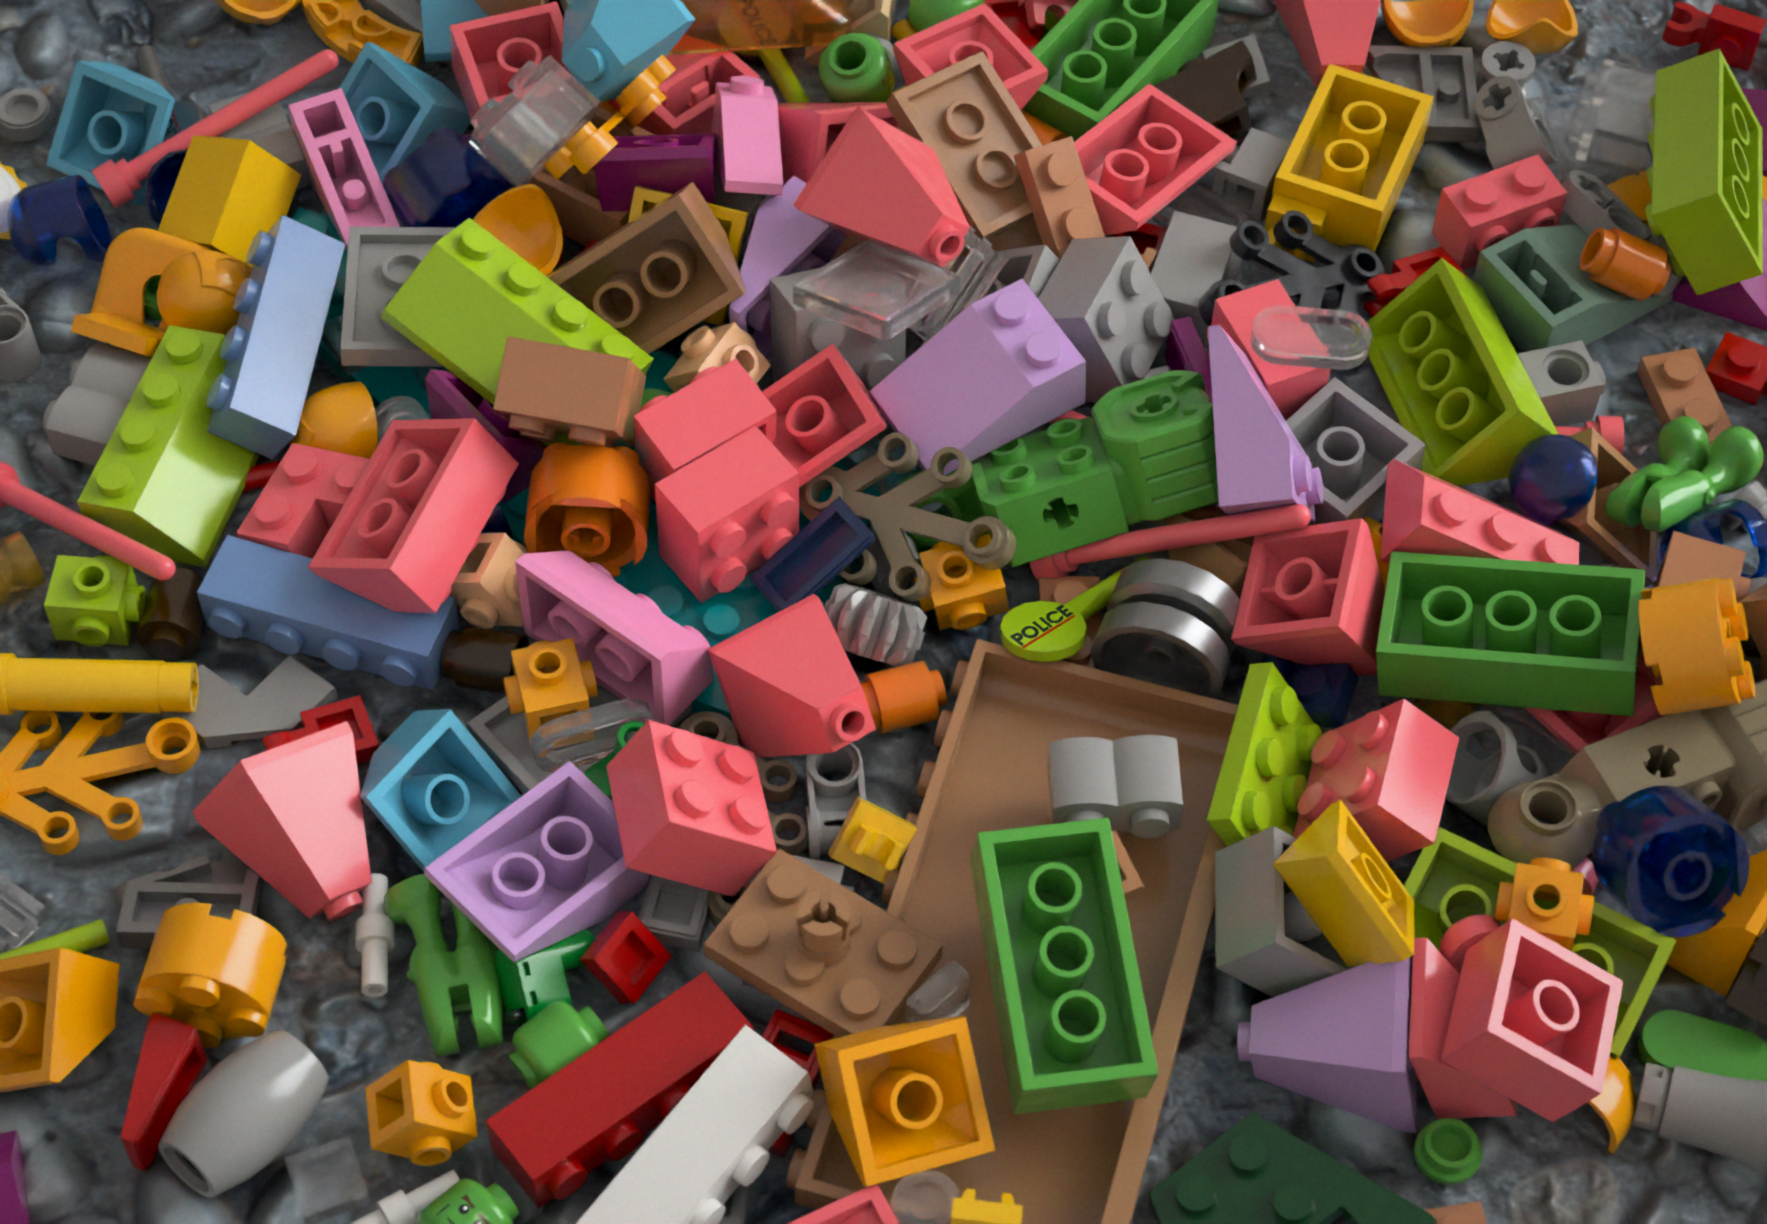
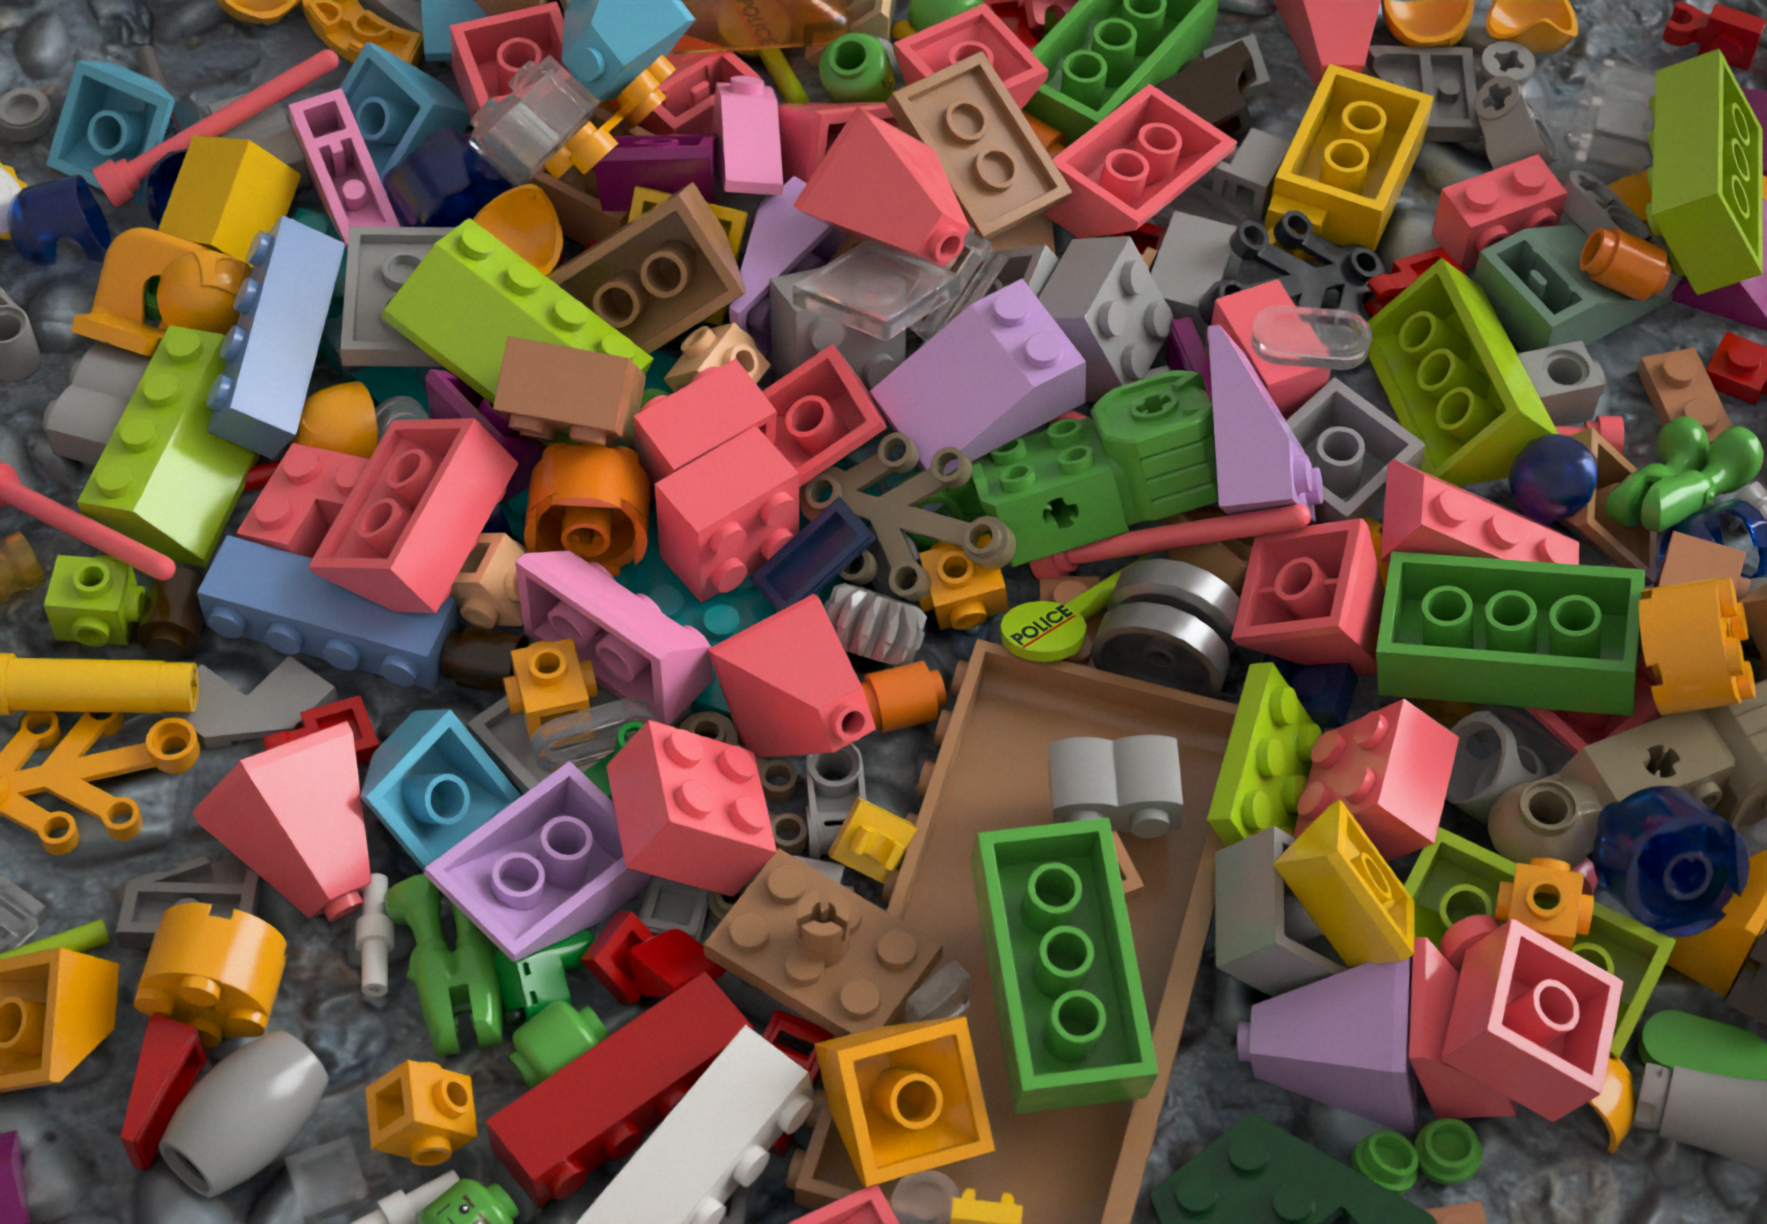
nougat plate [1014,136,1105,260] -> none
none -> red slope [627,929,727,997]
none -> bright green plate [1351,1130,1419,1196]

